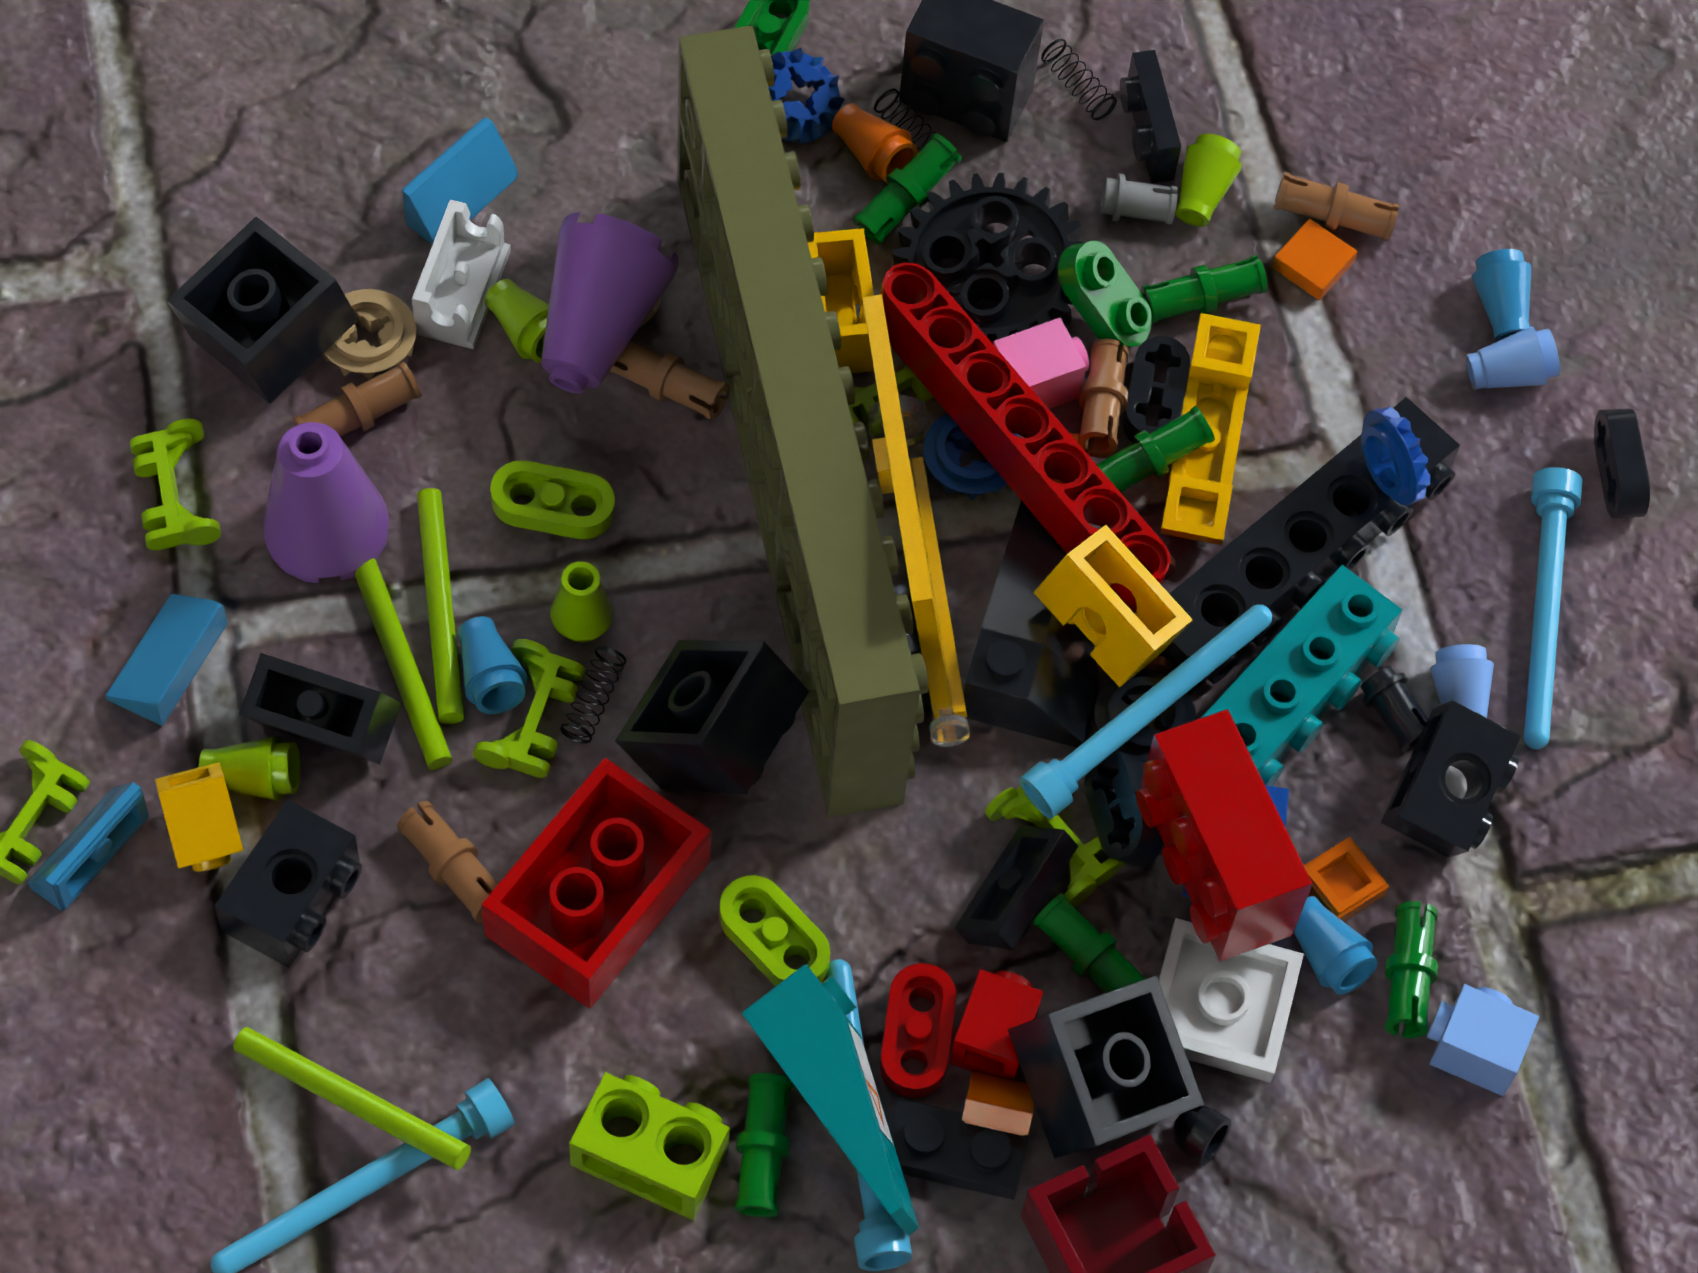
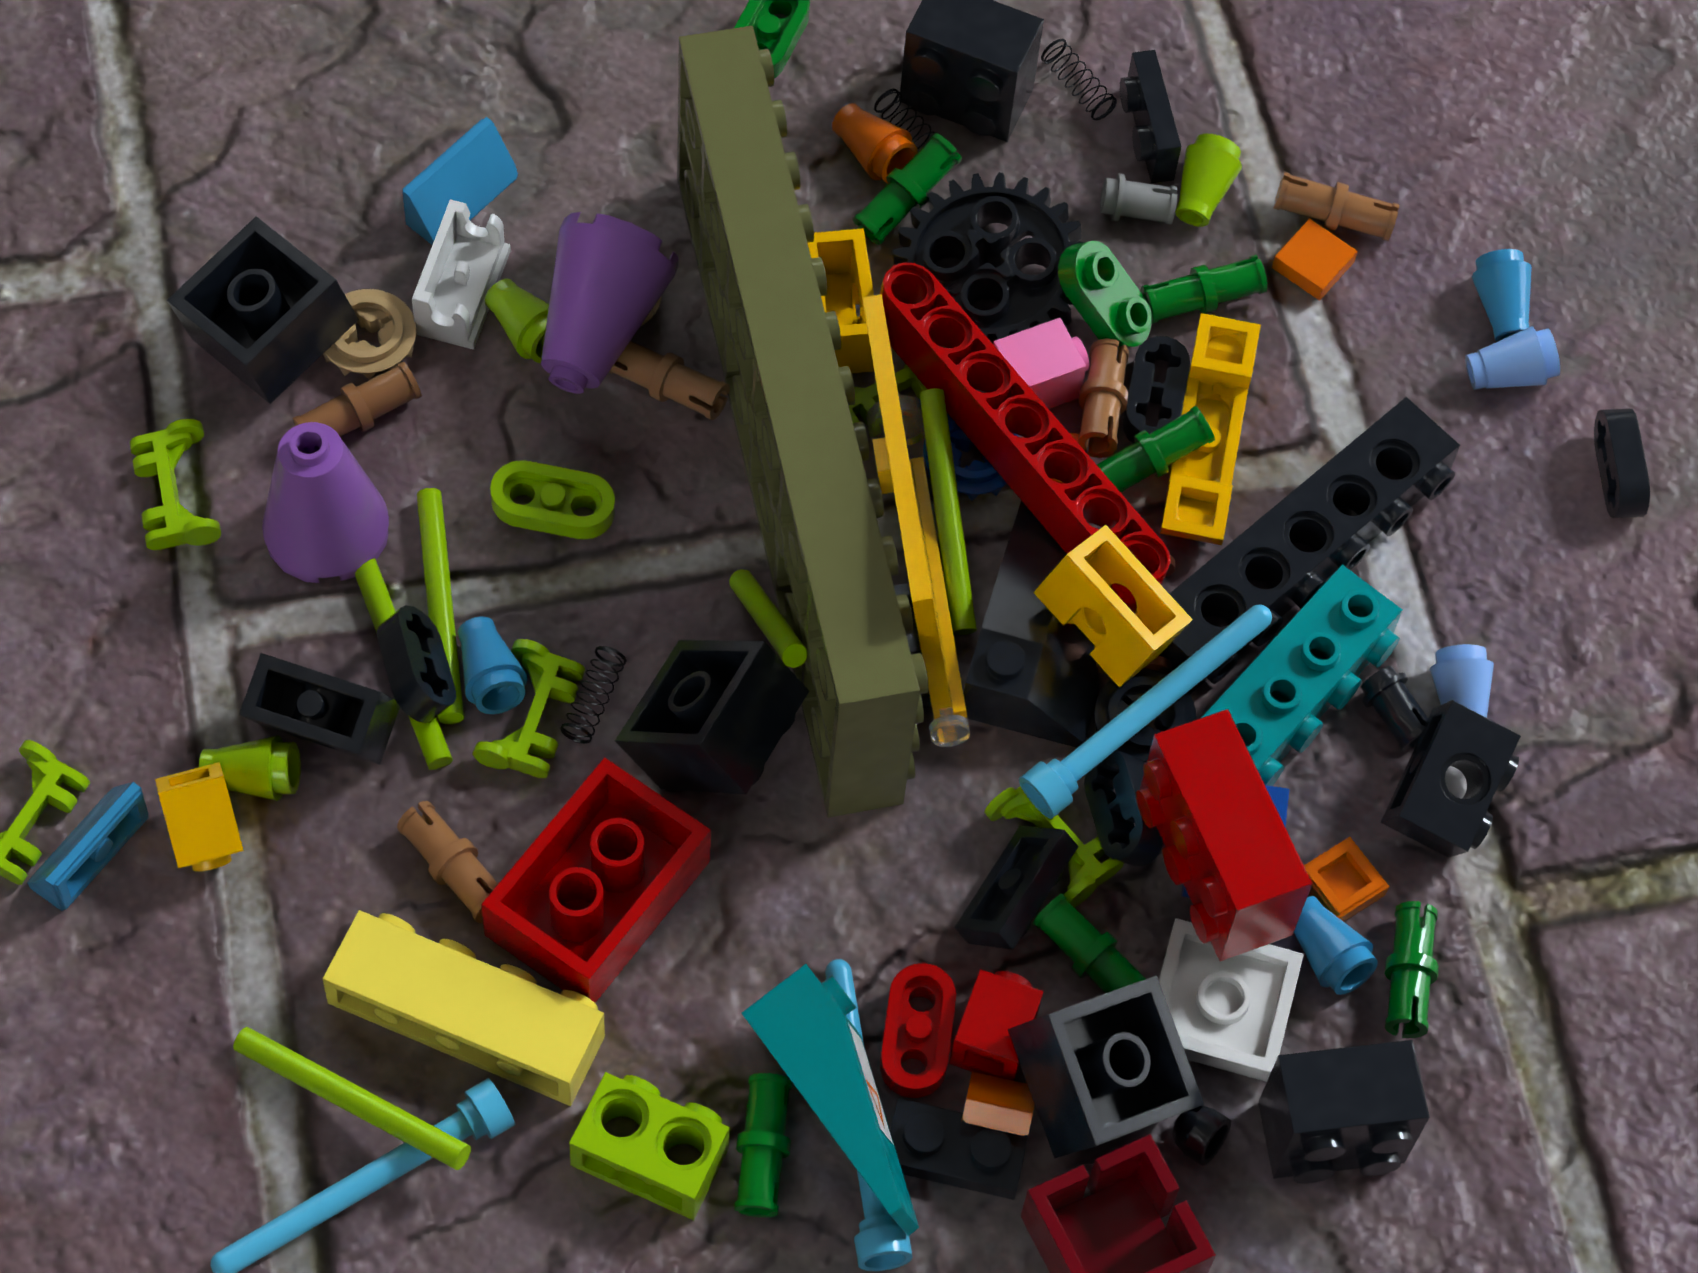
dark azure slope [105,594,228,726] -> none
black brick [214,799,362,968] -> none
lime cone [550,562,614,643] -> none
lime plate [719,875,830,986] -> none
blue gear [768,48,845,143] -> none
blue gear [1361,406,1430,506] -> none
light blue brick [1426,984,1540,1097] -> none
medium azure piece [1524,467,1583,749] -> none
none -> light yellow brick [323,910,605,1106]
none -> black beam [377,605,456,723]
none -> lime bar [729,569,808,668]
none -> lime bar [919,388,977,635]
none -> black brick [1258,1040,1430,1184]

